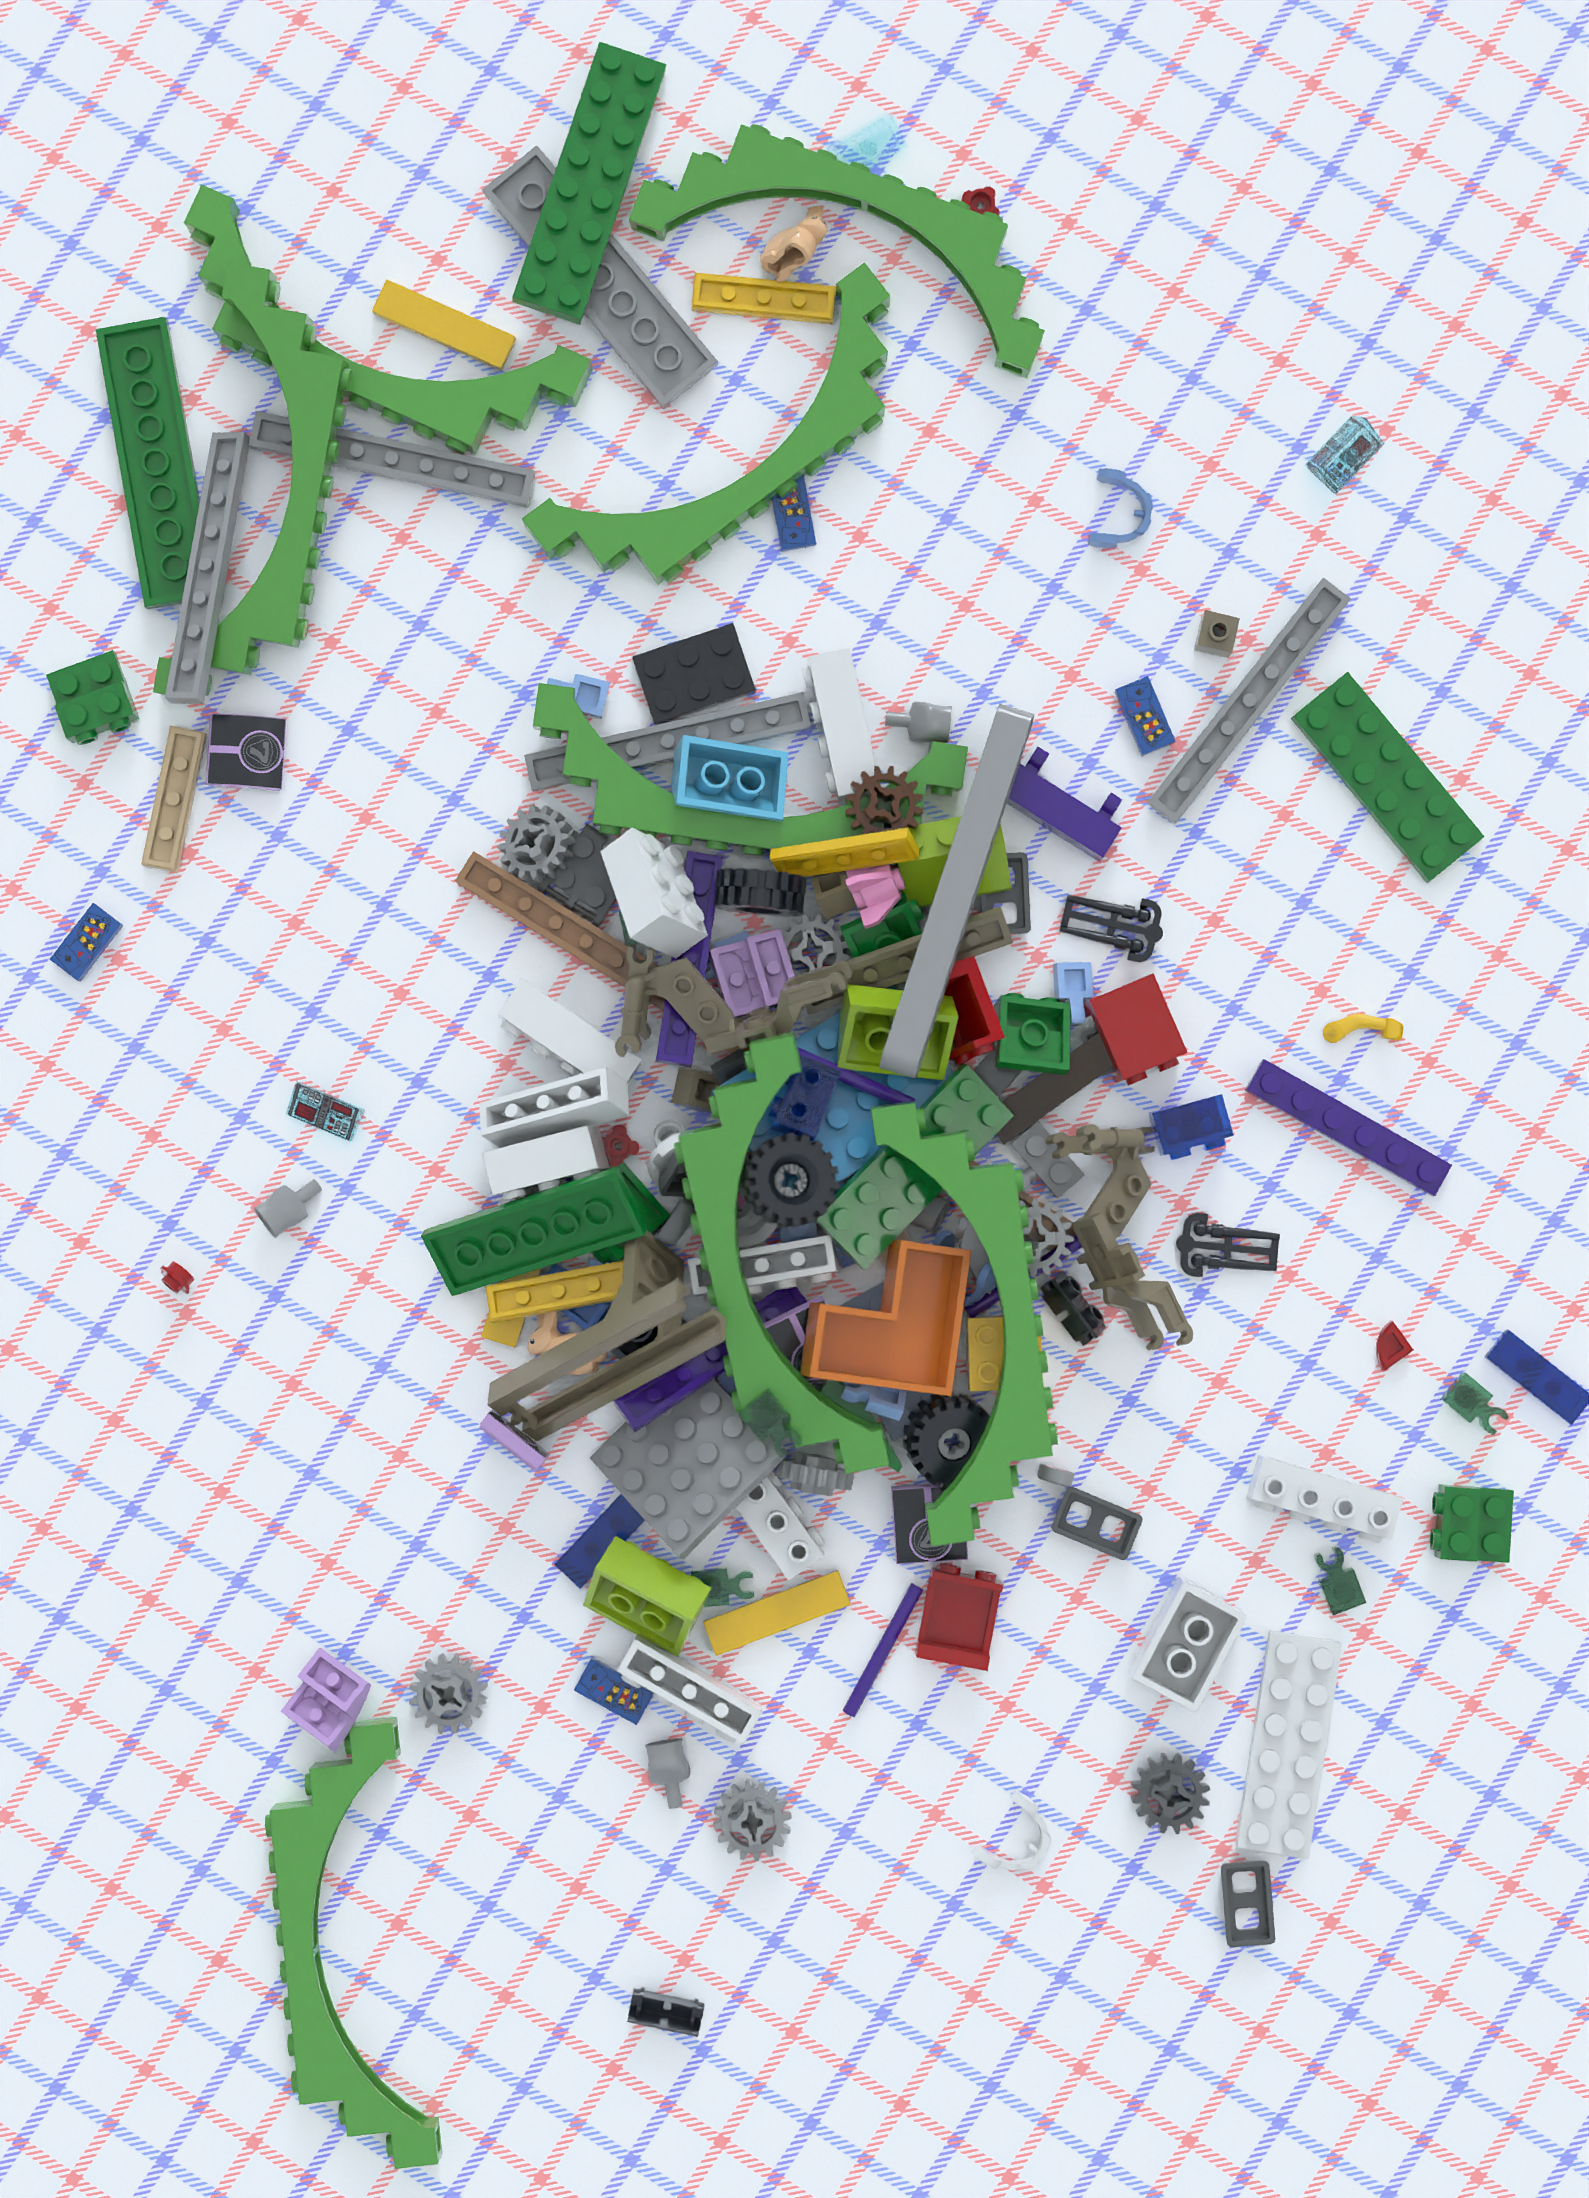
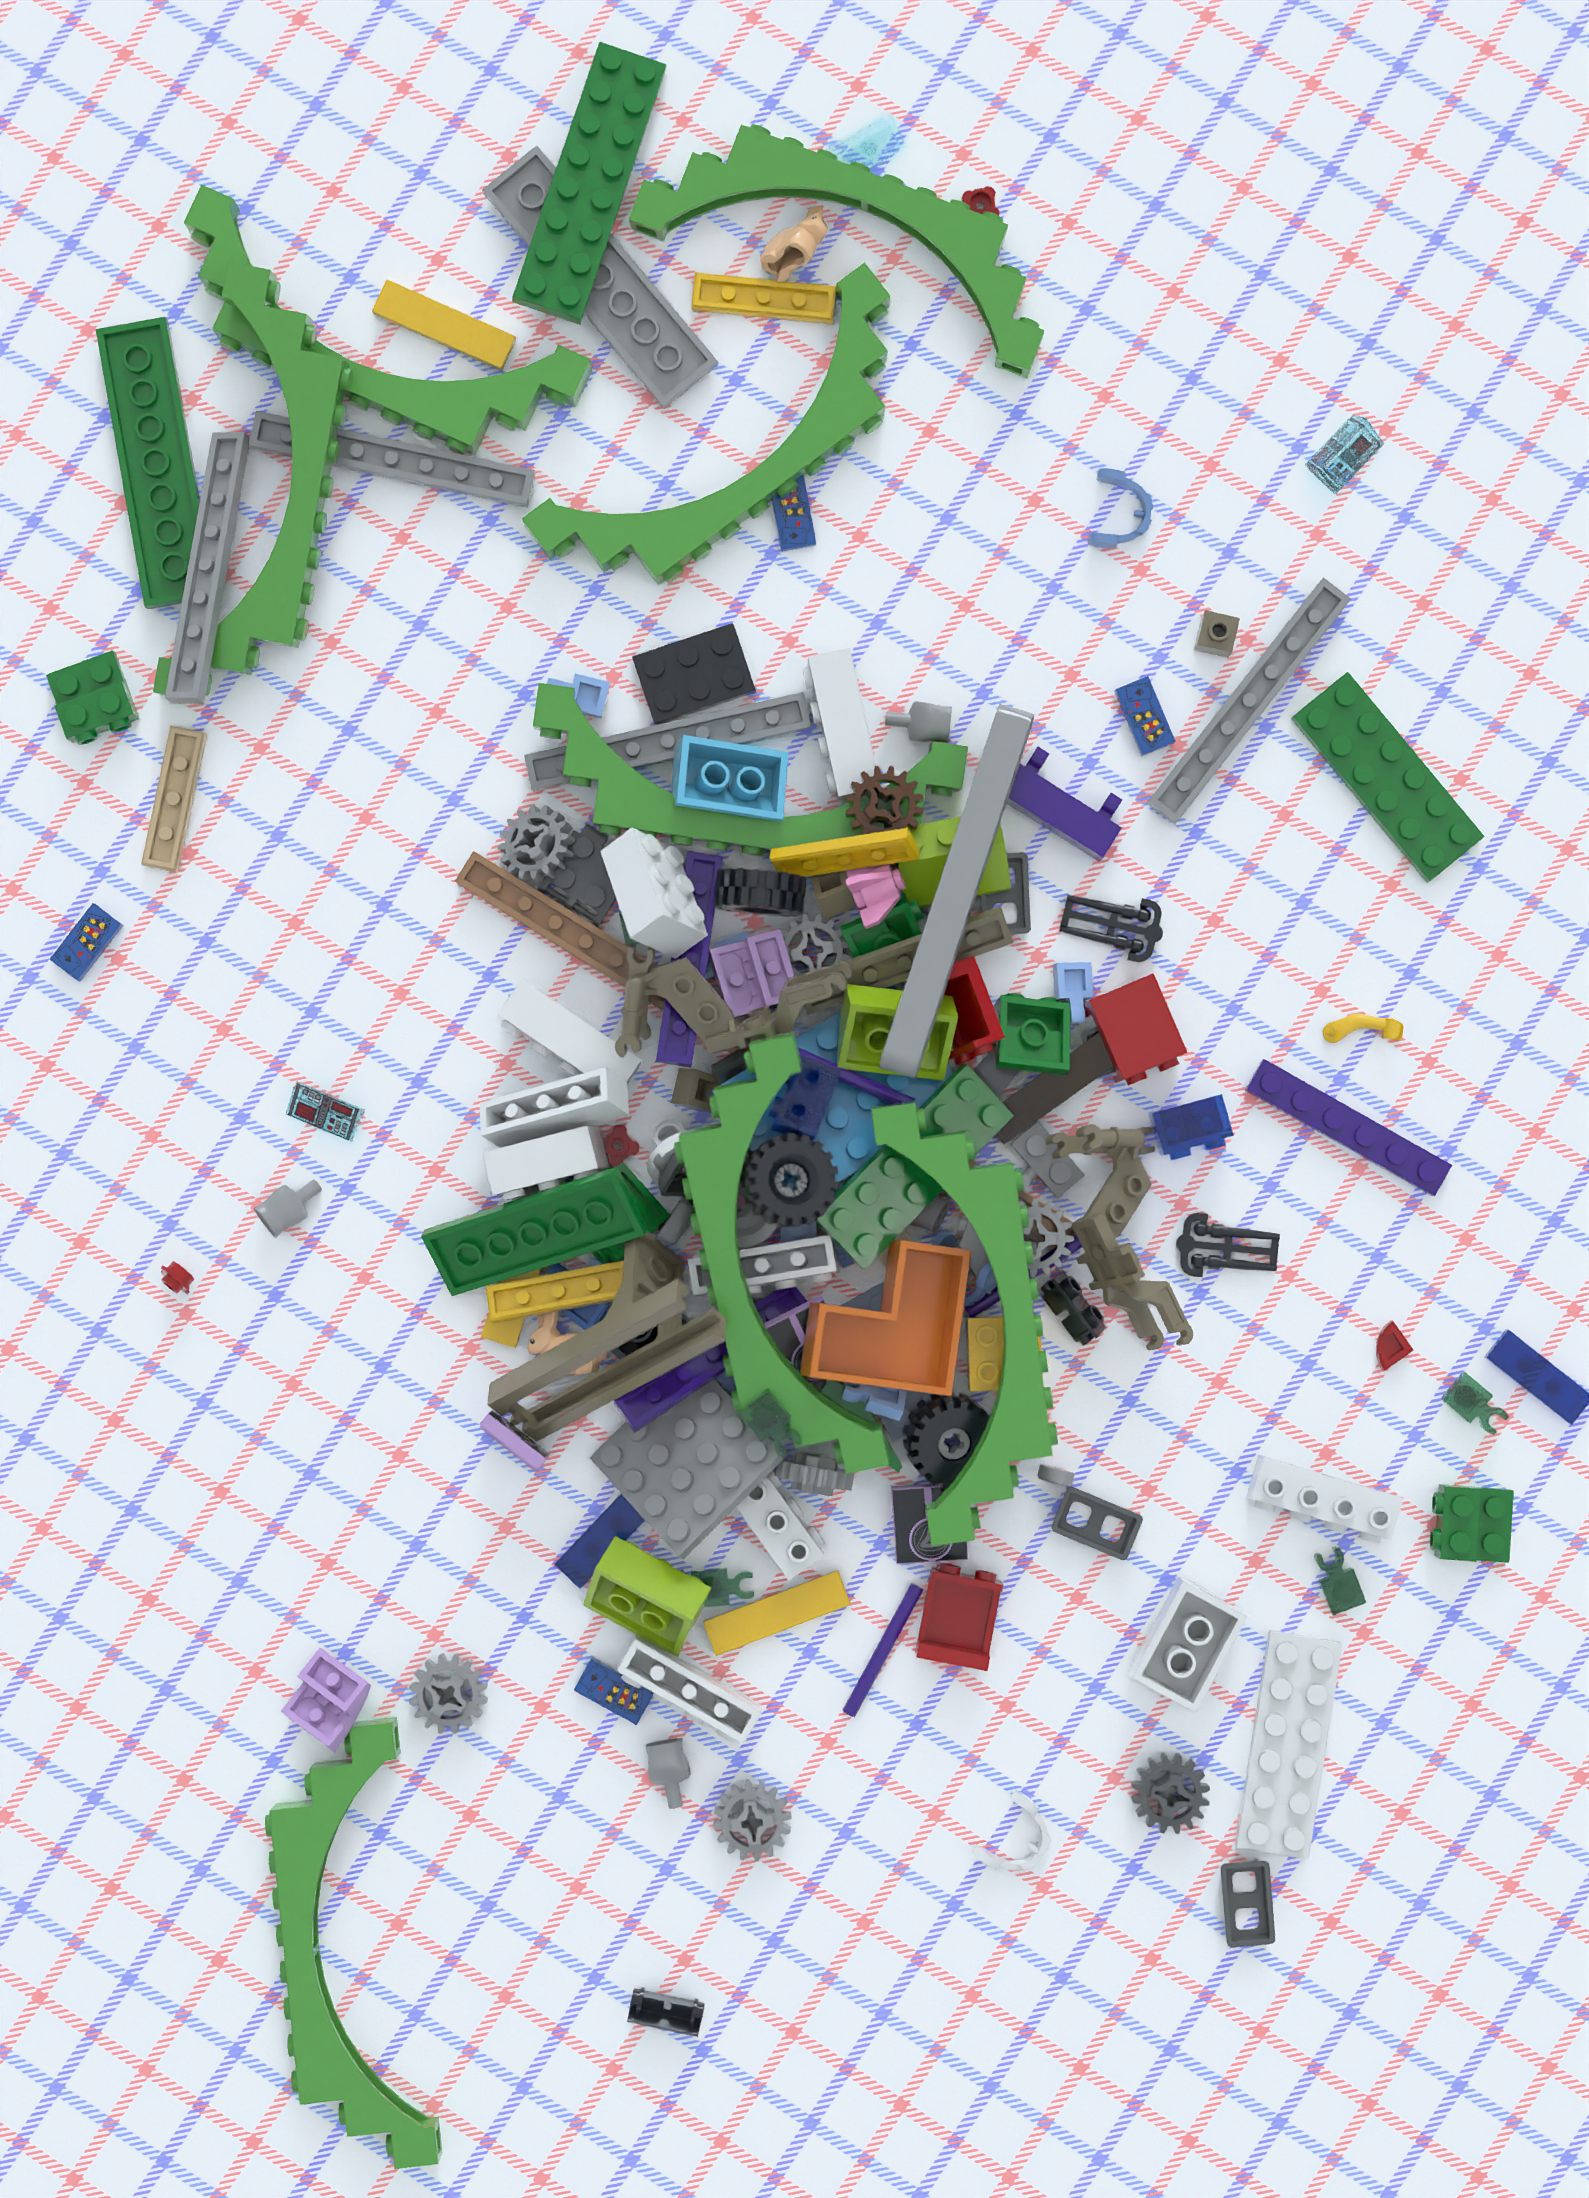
black slope [205,713,287,791] -> none

